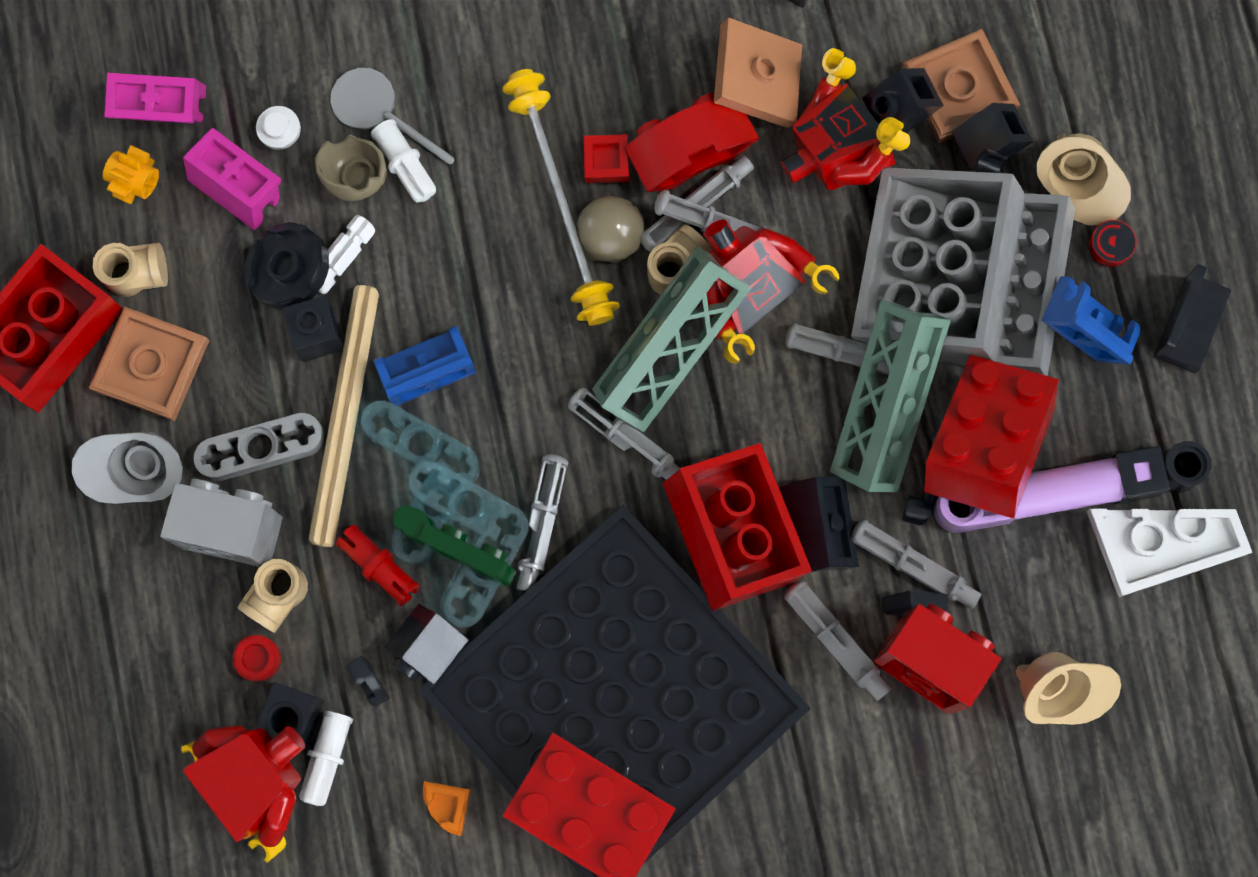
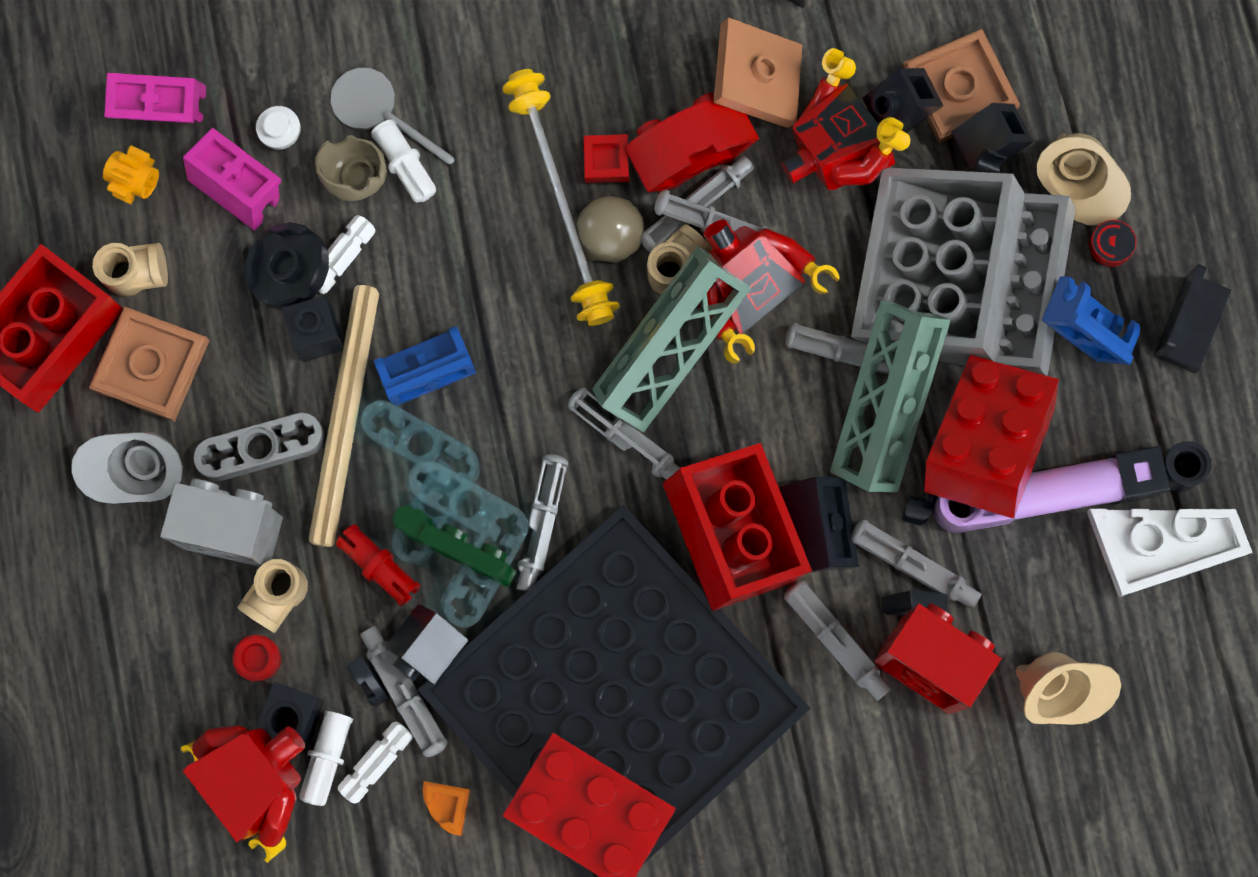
none -> white axle [338,721,413,803]
none -> light grey piece [360,626,447,757]

